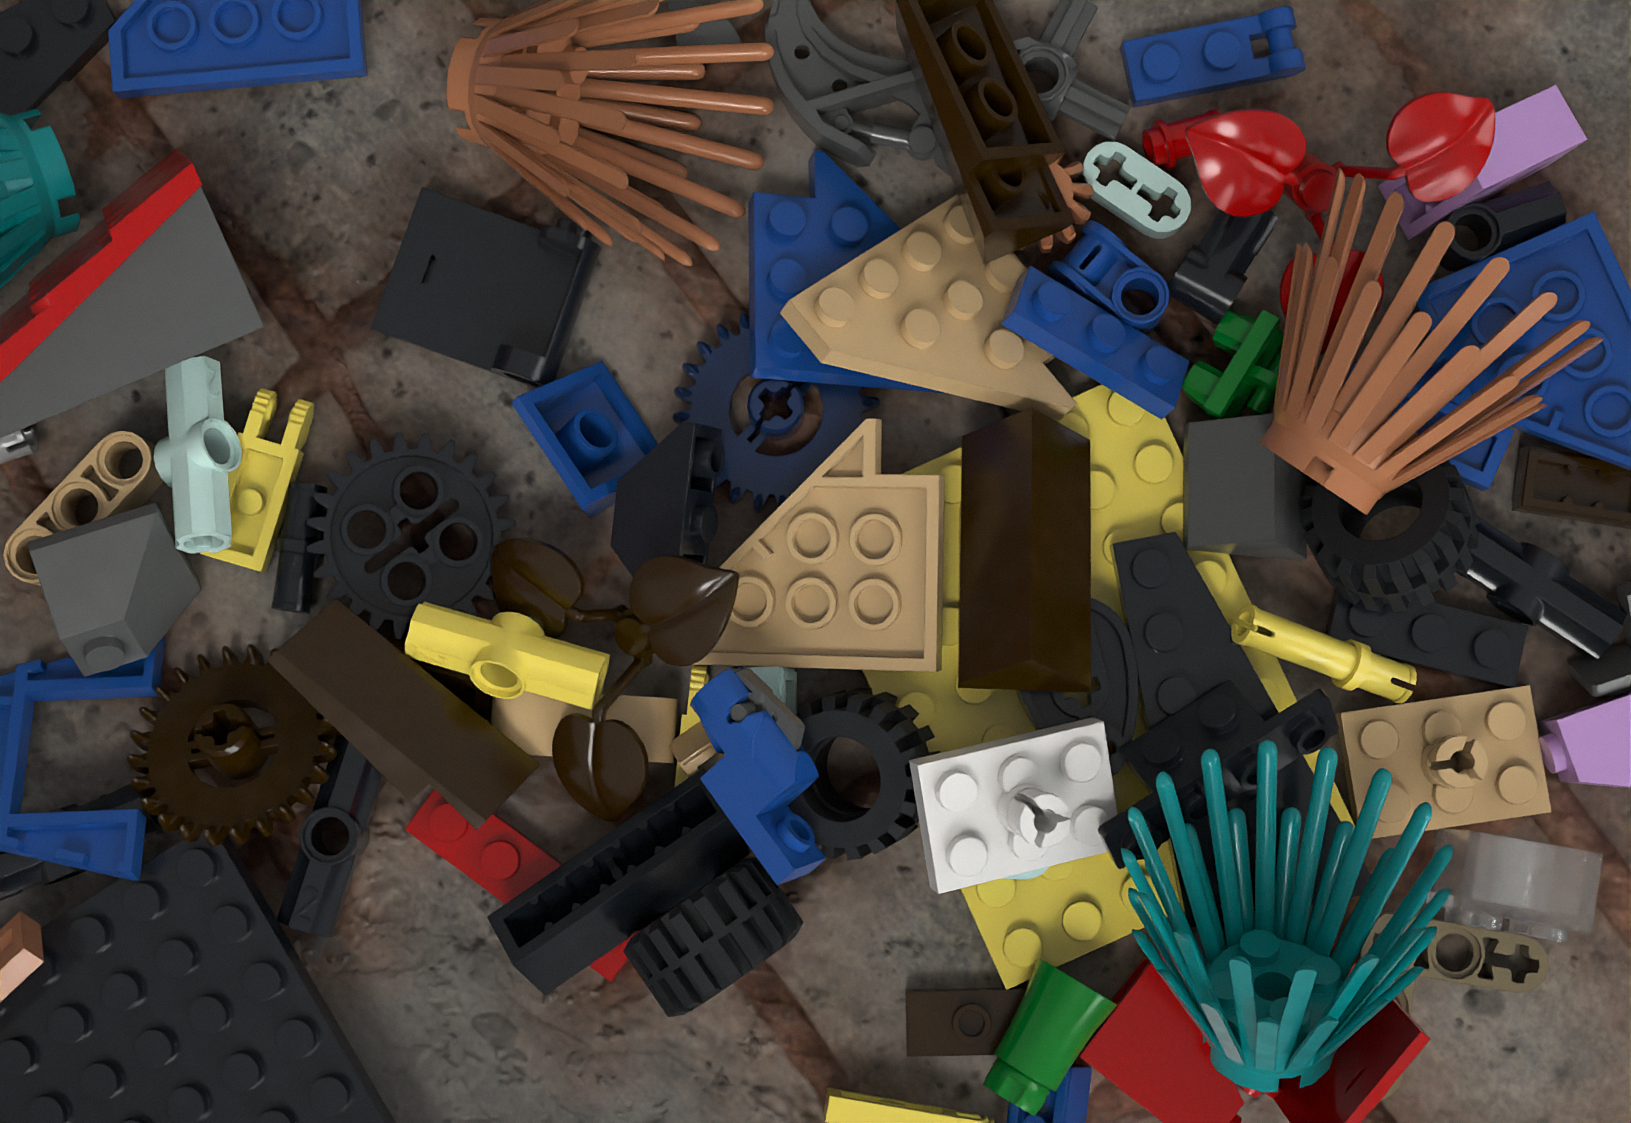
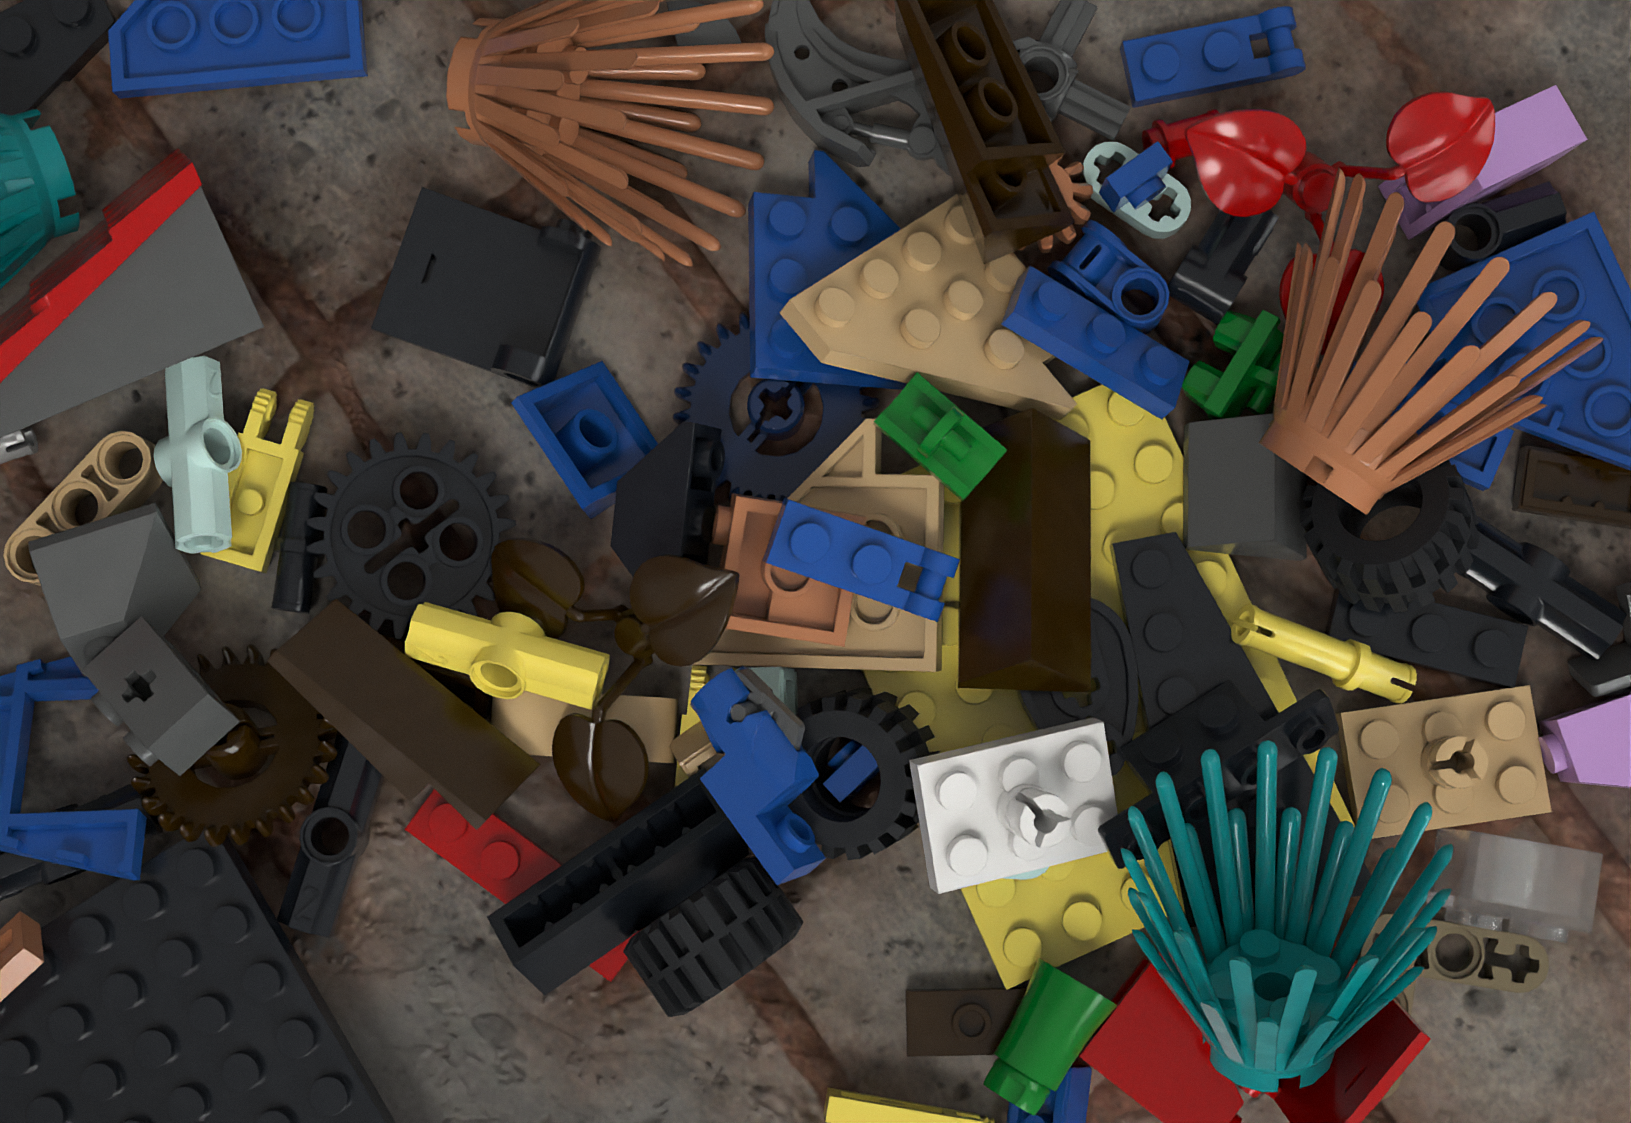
none -> dark grey brick [82,616,240,776]
none -> nougat plate [712,493,866,647]
none -> blue plate [762,498,960,622]
none -> blue plate [823,740,880,803]
none -> green hips [874,372,1007,501]
none -> blue plate [1099,141,1173,213]

